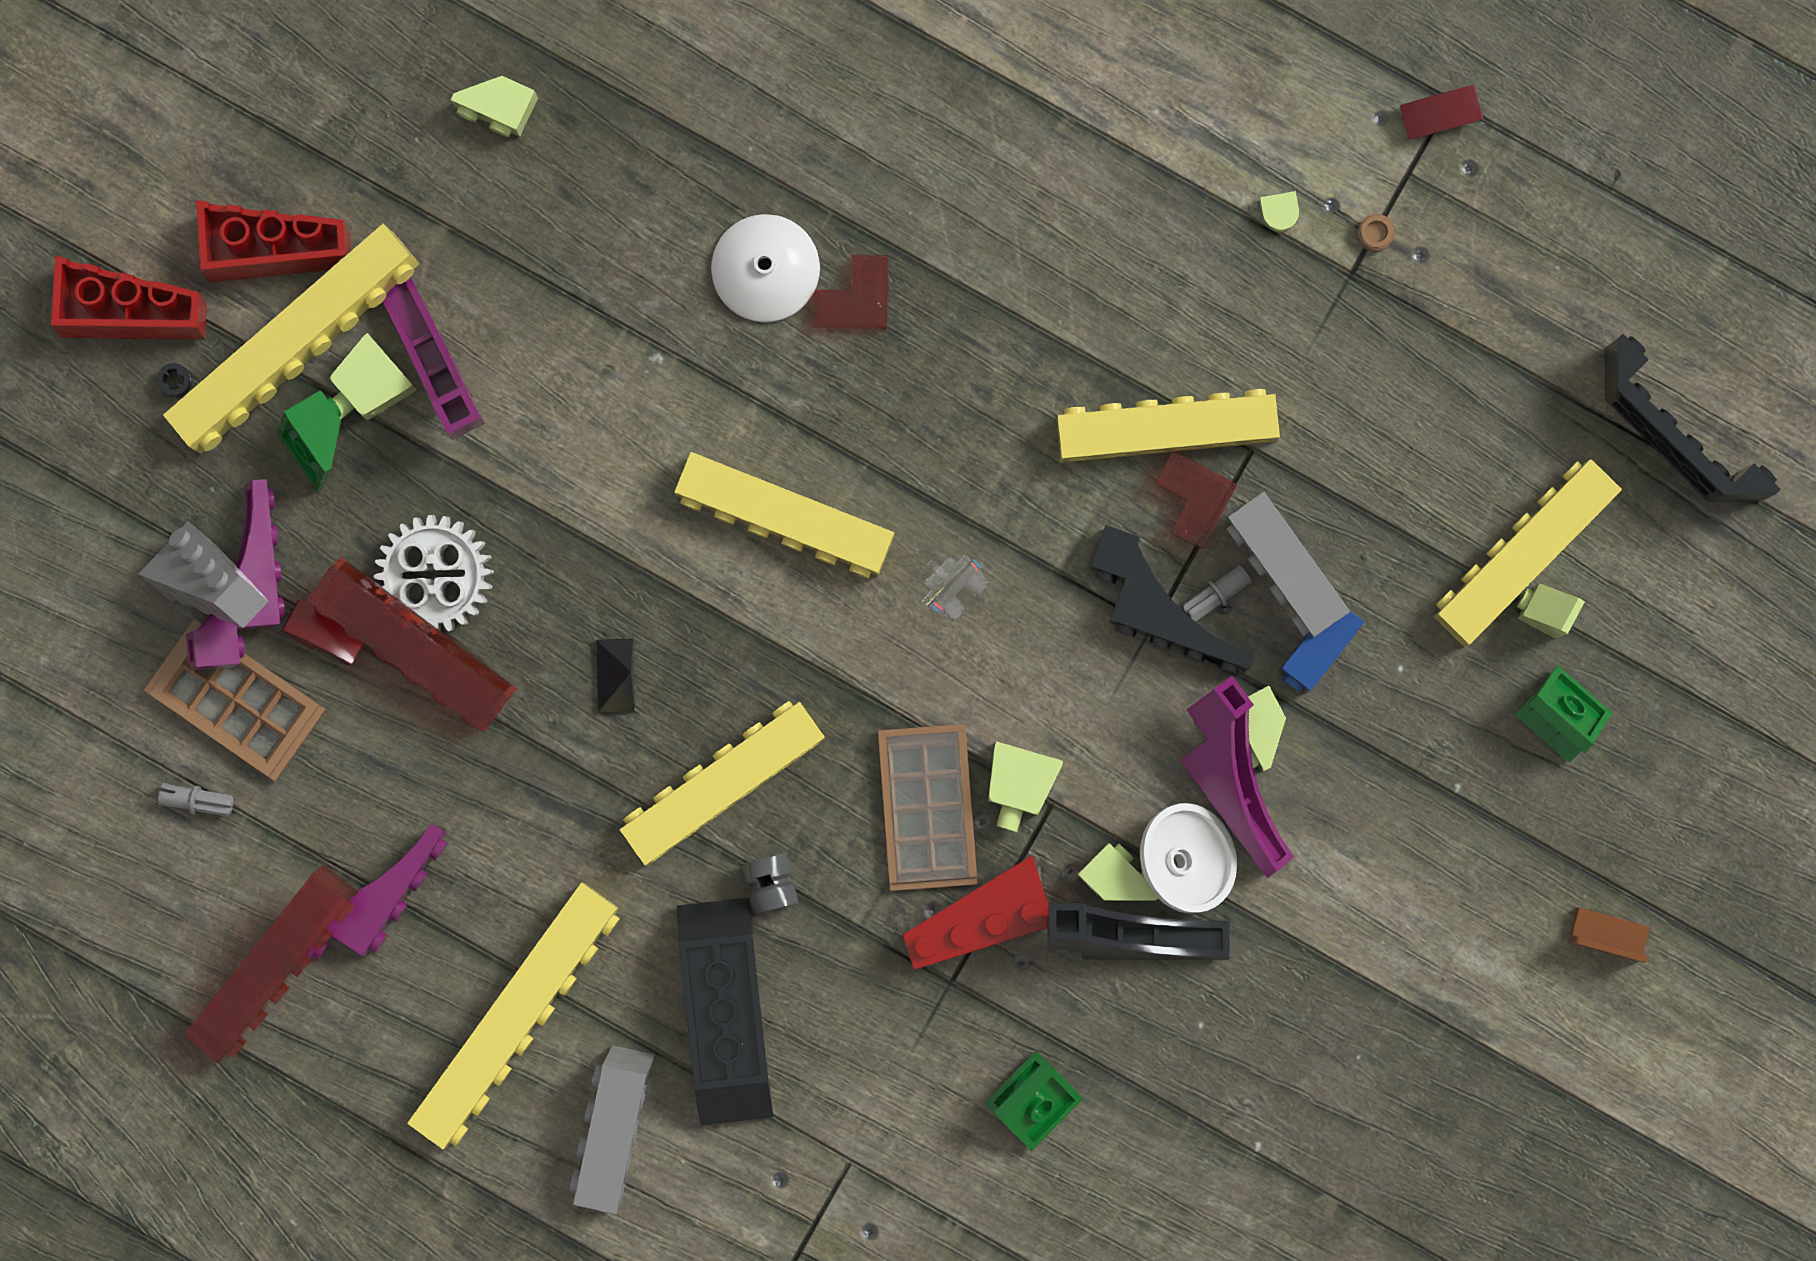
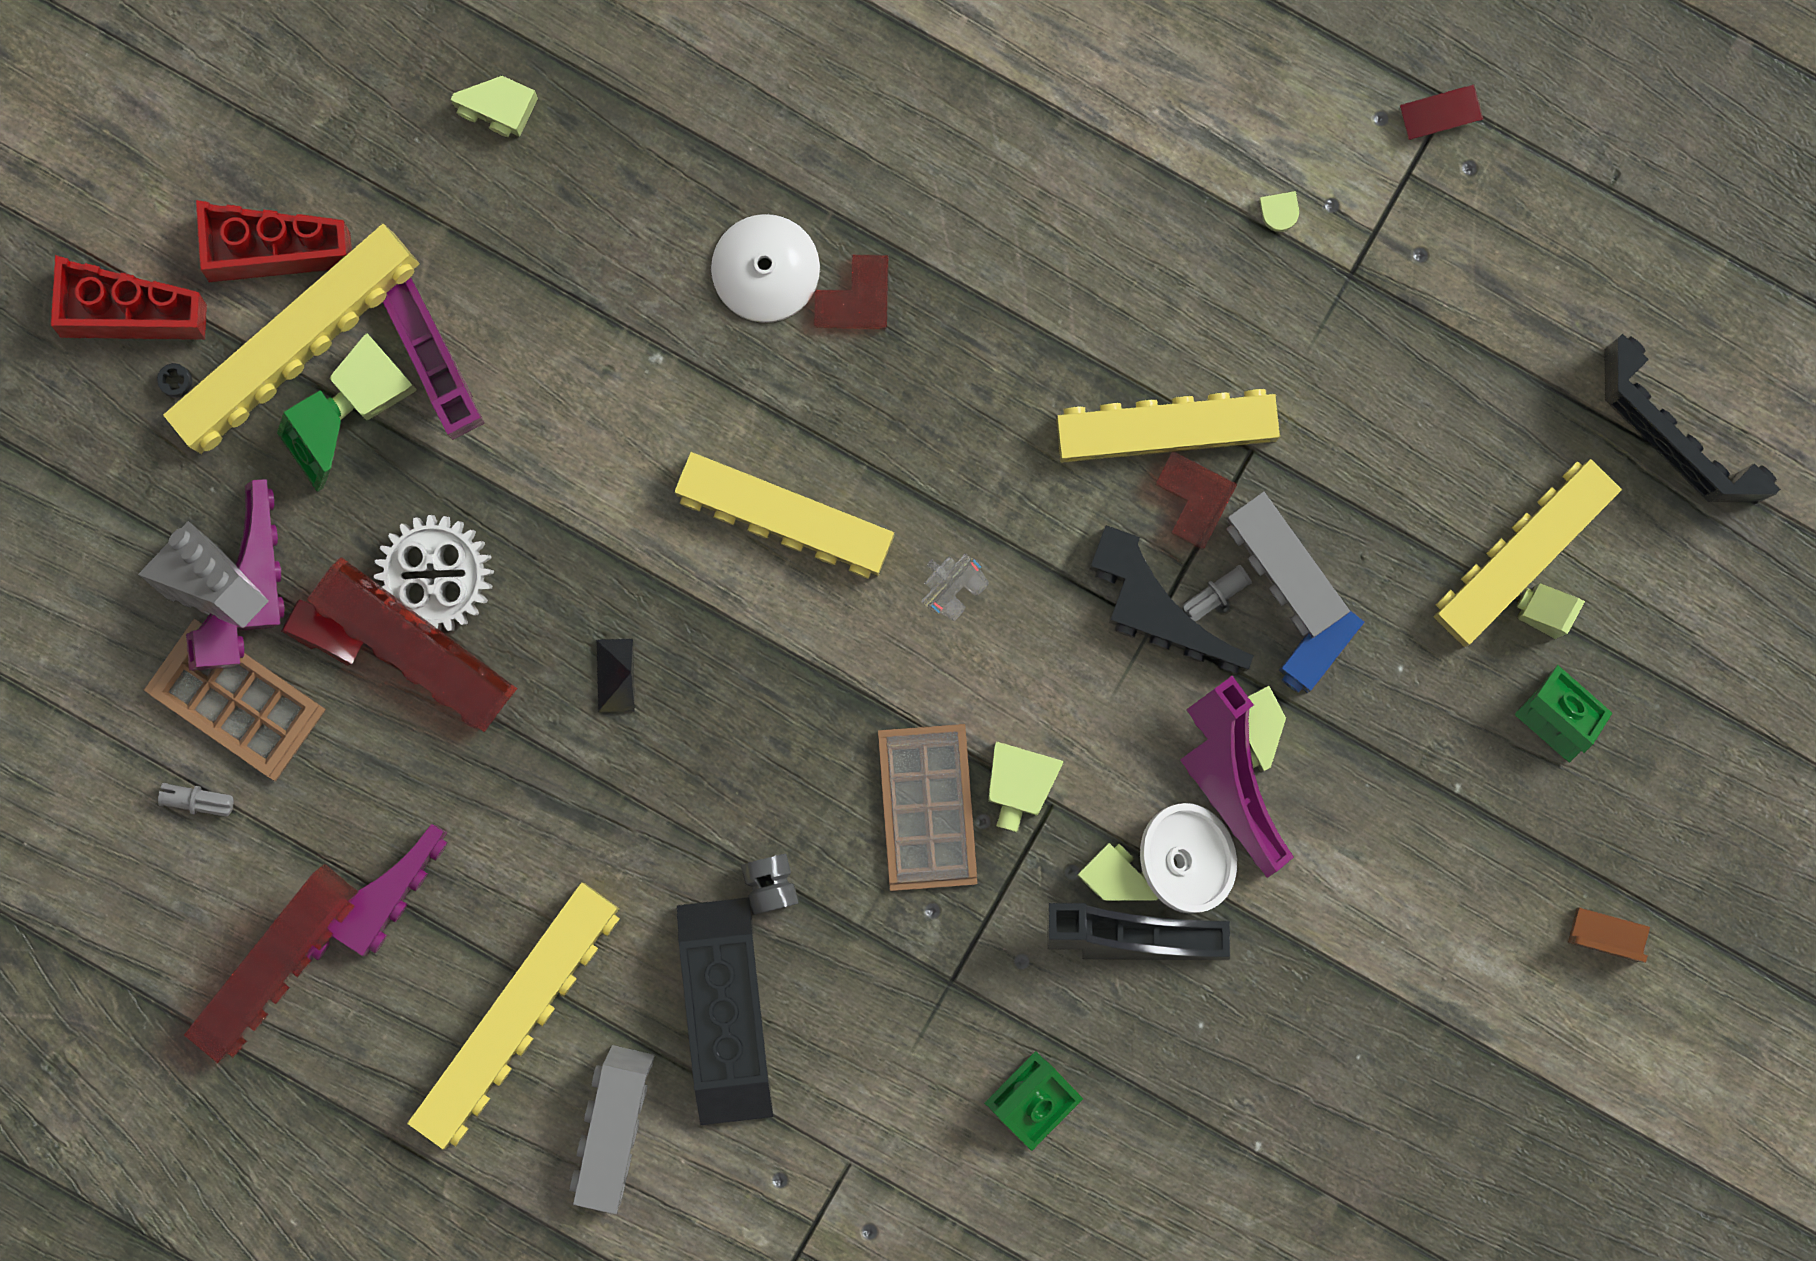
light yellow brick [620,701,825,866] -> none
red wedge [903,855,1048,970] -> none
medium nougat tile [1357,214,1395,252] -> none

